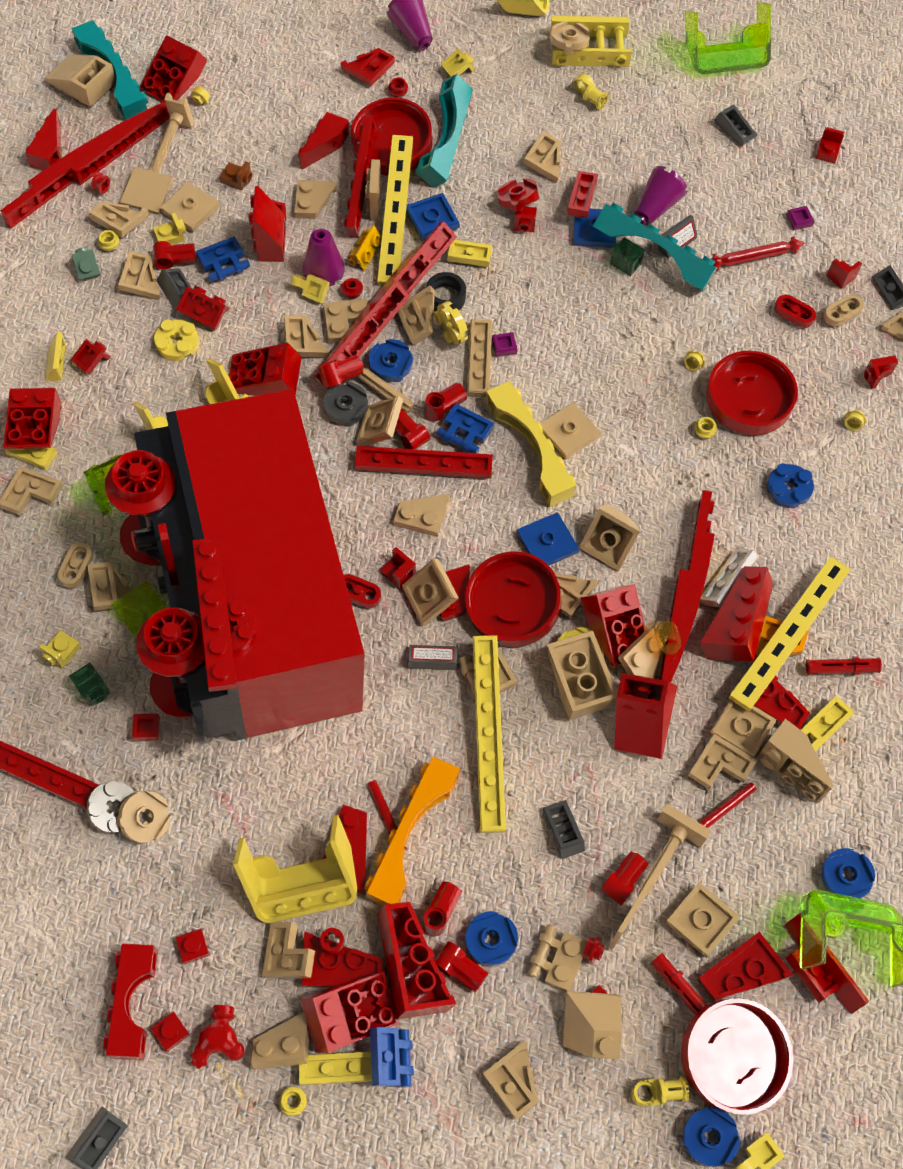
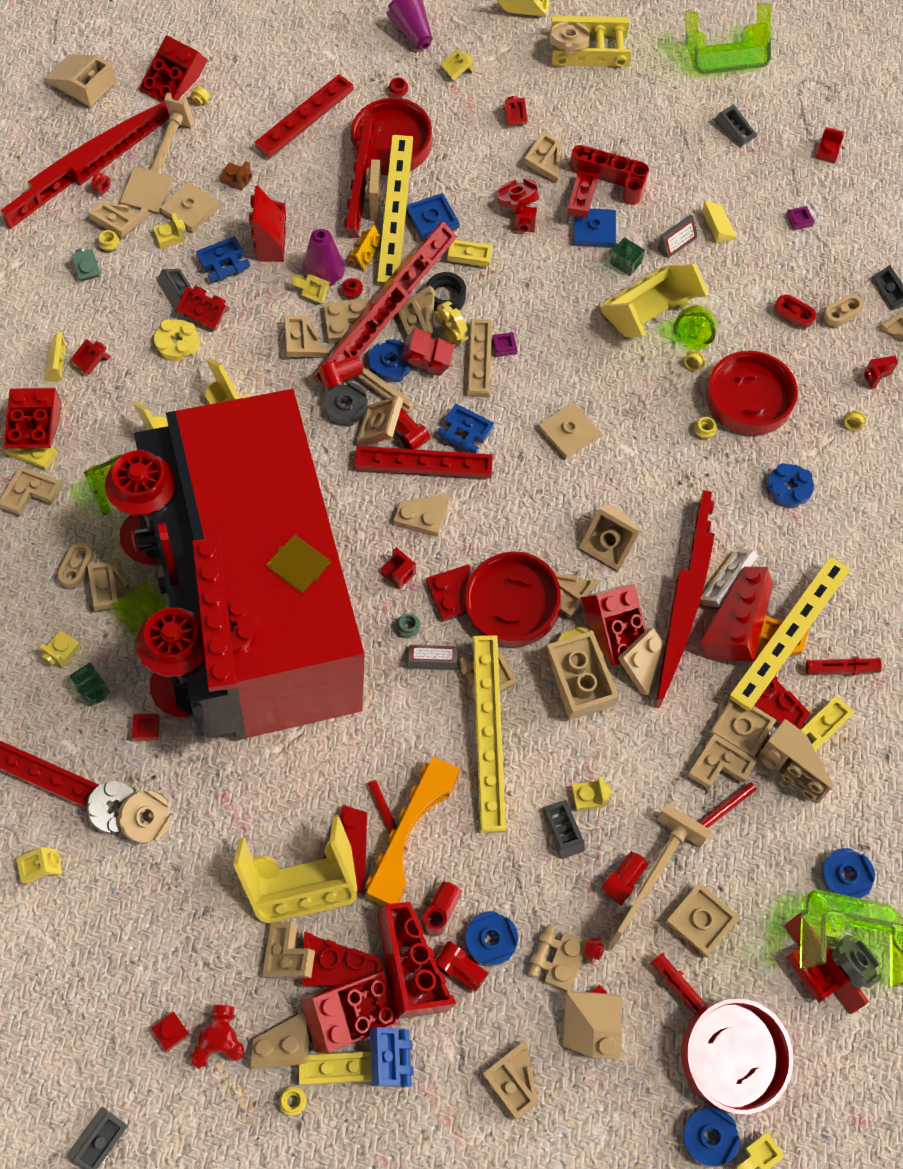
red slope [25,108,62,171] -> none
teal arch [71,20,148,120] -> none
red arch [103,944,158,1061] -> none
tan wing [118,250,160,300] -> none
red piece [153,241,196,270] -> none
red plate [176,929,210,965] -> none
red slope [229,342,302,396] -> none
tan wing [295,180,338,219] -> none
red slope [298,112,349,169] -> none
red bush [320,928,345,954] -> none
red wing [340,48,395,86] -> none
red plate [344,574,381,608] -> none
tan plate [401,558,459,625] -> none
teal arch [416,74,473,188] -> none
red piece [424,383,467,421] -> none
light yellow arch [485,381,576,507] -> none
blue plate [516,512,579,566] -> none
light yellow connector [573,73,609,110] -> none
teal arch [593,202,717,291] -> none
red slope [614,673,678,759] -> none
light yellow connector [631,1076,689,1107] -> none
magenta cone [634,166,688,225] -> none
clear yellow piece [652,620,681,654] -> none
red wing [697,931,794,1001] -> none
red wheel [711,236,805,271] -> none
red panel [826,259,862,289] -> none
none -> light yellow bracket [16,847,62,884]
none -> red plate [255,74,354,158]
none -> clear neon green piece [267,535,330,593]
none -> sand green plate [397,614,421,637]
none -> red brick [401,328,454,376]
none -> red bracket [502,96,528,126]
none -> red beam [570,145,649,205]
none -> light yellow bracket [571,776,611,811]
none -> light yellow windscreen [599,263,709,339]
none -> clear neon green cylinder [673,305,718,350]
none -> light yellow slope [702,202,736,243]
none -> dark grey plate [831,935,882,989]

